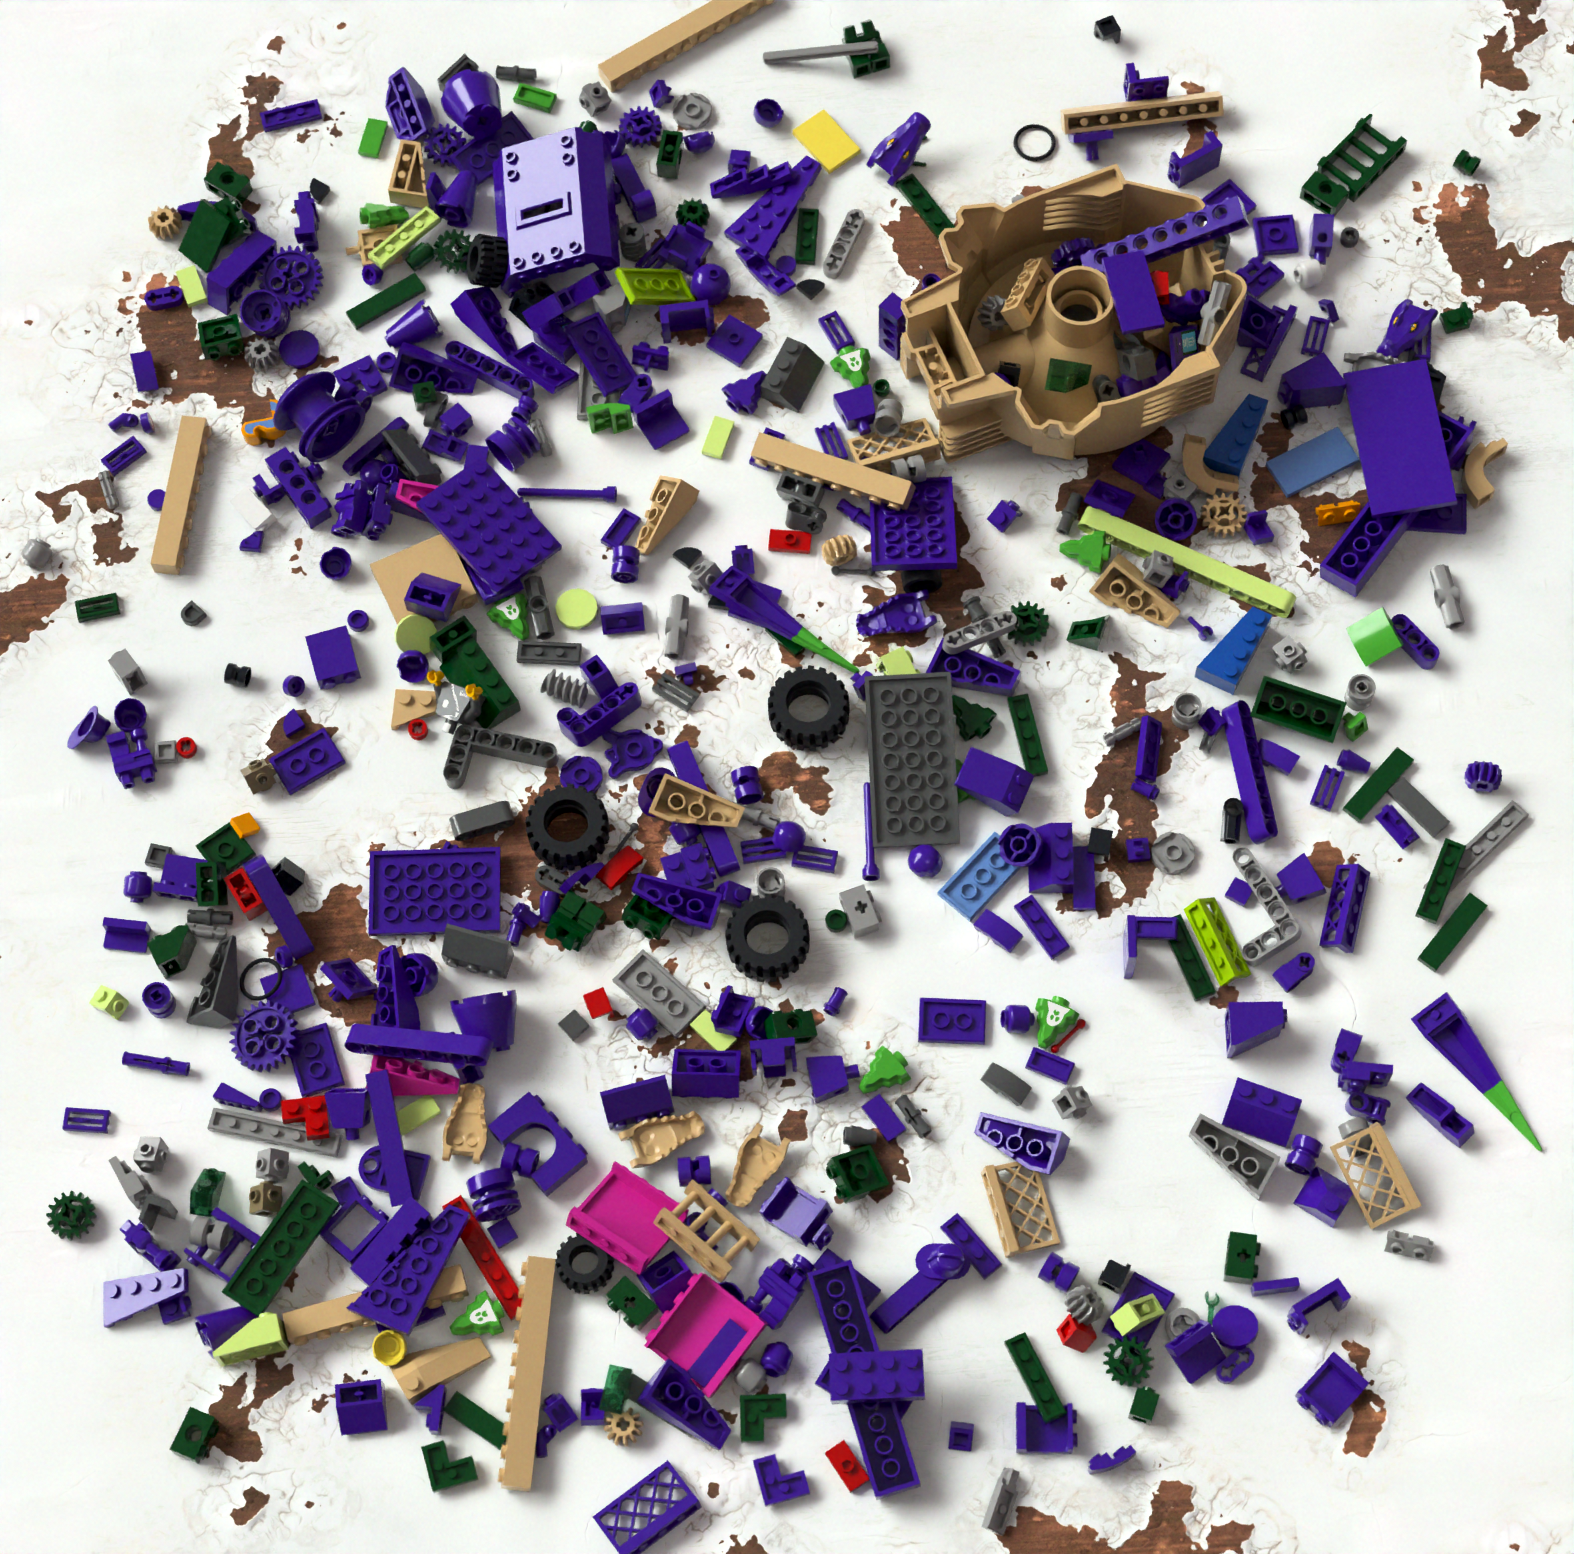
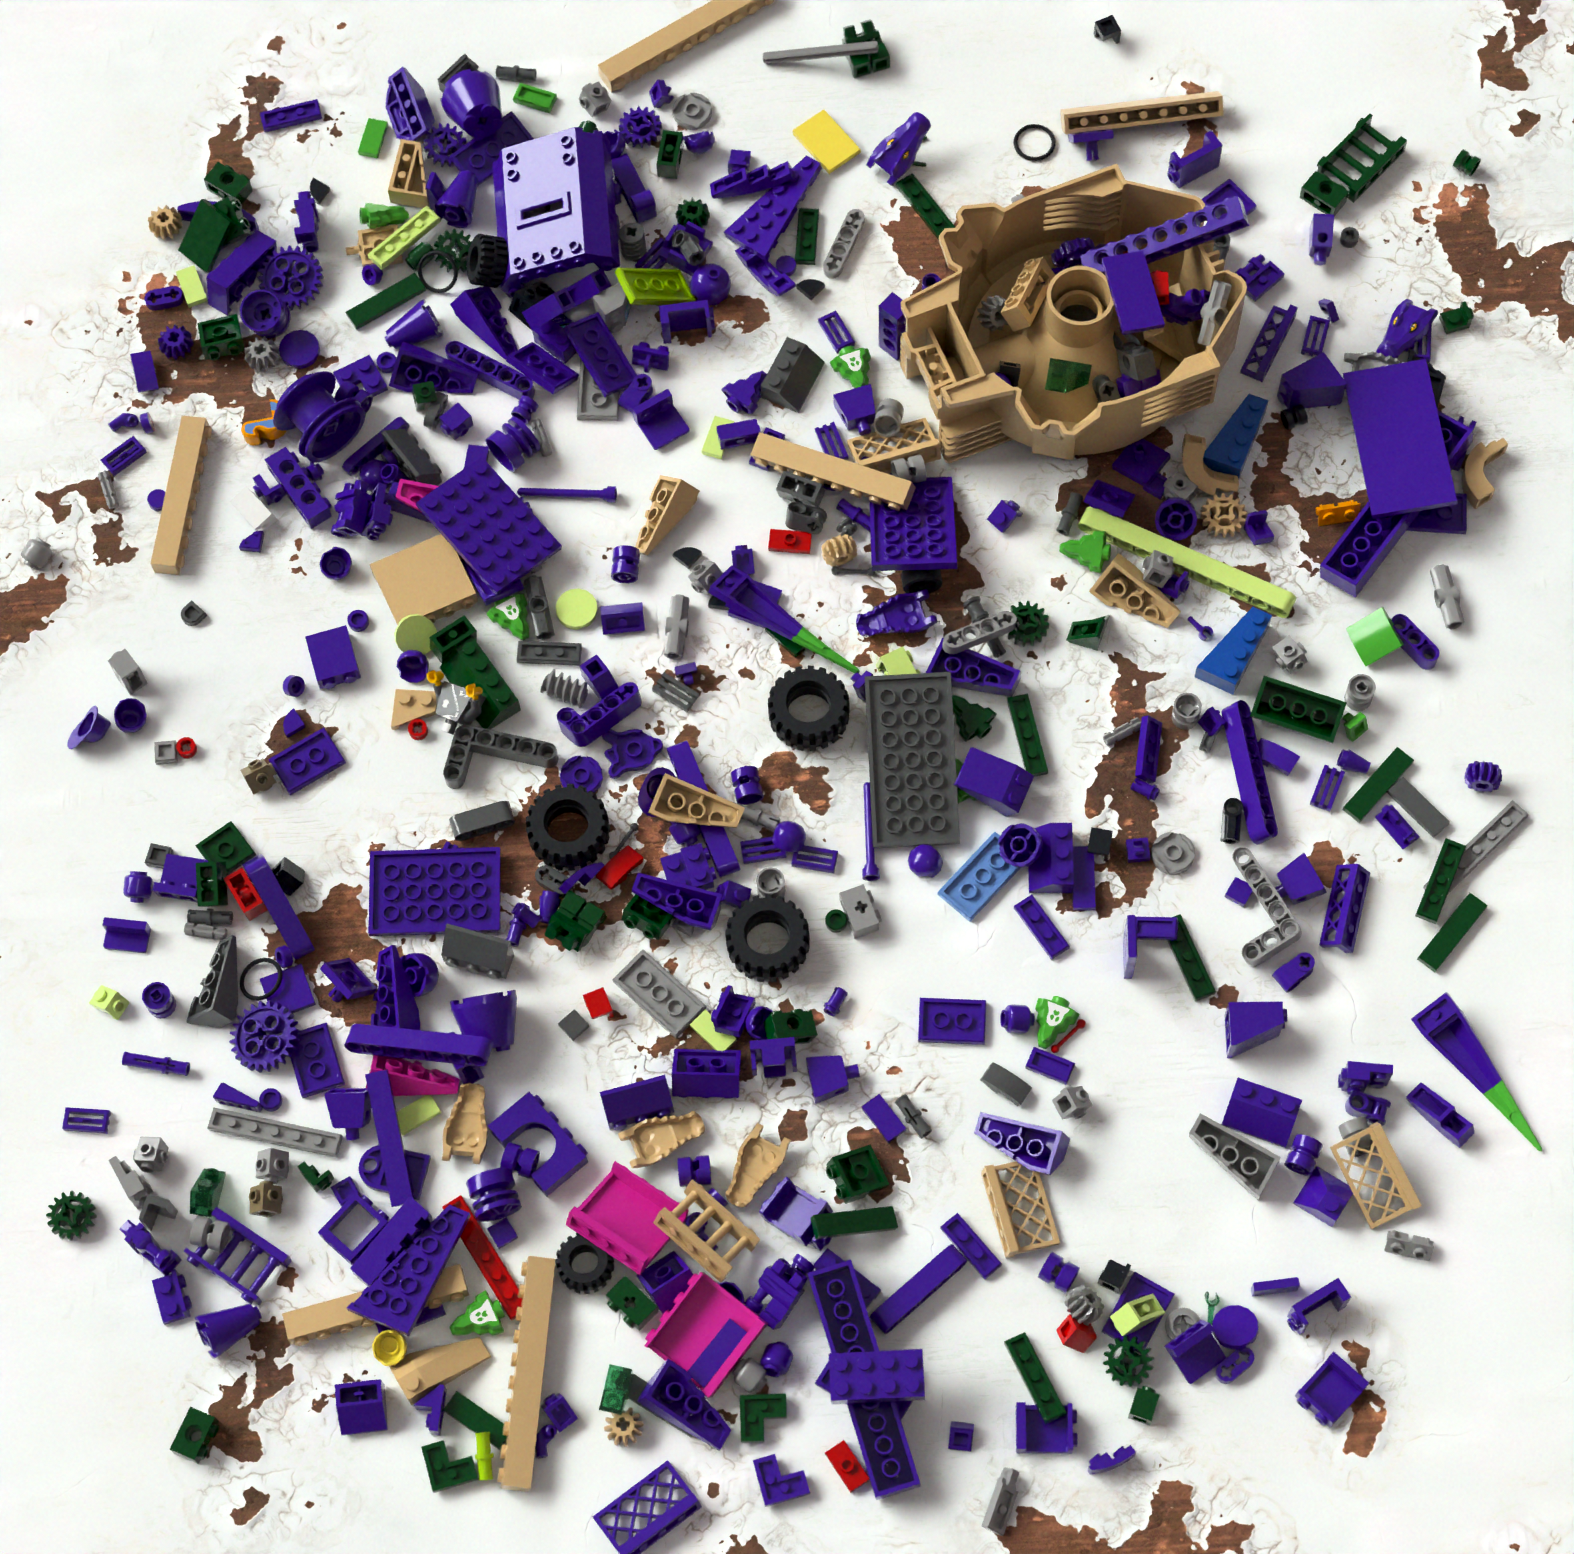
dark green tile [75,593,121,623] -> none
wing [103,1268,189,1328] -> none
dark purple hips [105,728,157,789] -> none
dark green slope [147,924,197,979] -> none
yellowish green slope [213,1312,289,1366] -> none
dark green plate [222,1179,340,1317] -> none
black wheel [224,663,251,688] -> none
light orange tile [229,812,261,839] -> none
red plate [281,1095,330,1141] -> none
dark purple slope [404,572,462,623] -> none
dark purple slope [421,429,469,462] -> none
dark purple bracket [581,1388,605,1426] -> none
bright green slope [586,403,633,434] -> none
dark purple tile [600,508,641,550] -> none
dark purple head [626,1008,659,1041] -> none
dark purple plate [706,314,763,367] -> none
dark purple hair [753,98,784,128] -> none
dark grey cone [843,1125,877,1147] -> none
bright green rock [859,1045,911,1094] -> none
dark green hinge [873,379,890,398] -> none
dark purple piece [915,1243,971,1280] -> none
dark purple slope [973,909,1024,953] -> none
dark purple bracket [1123,62,1169,102] -> none
dark purple slope [1152,351,1172,384] -> none
dark purple slope [1169,324,1204,372] -> none
lime fence [1183,897,1251,987] -> none
dark green brick [1223,1231,1261,1285] -> none
dark purple slope [1237,295,1281,350] -> none
dark purple tile [1252,214,1299,256] -> none
medium blue tile [1265,427,1359,498] -> none
white head [1293,259,1325,288] -> none
dark purple piece [1330,1028,1363,1074] -> none
none -> dark purple gear [158,324,193,360]
none -> black tyre [418,251,458,293]
none -> lime pin [475,1432,494,1481]
none -> dark grey piece [672,230,705,266]
none -> dark purple panel [716,419,761,450]
none -> dark green tile [810,1206,898,1239]
none -> dark grey bush [836,518,858,536]

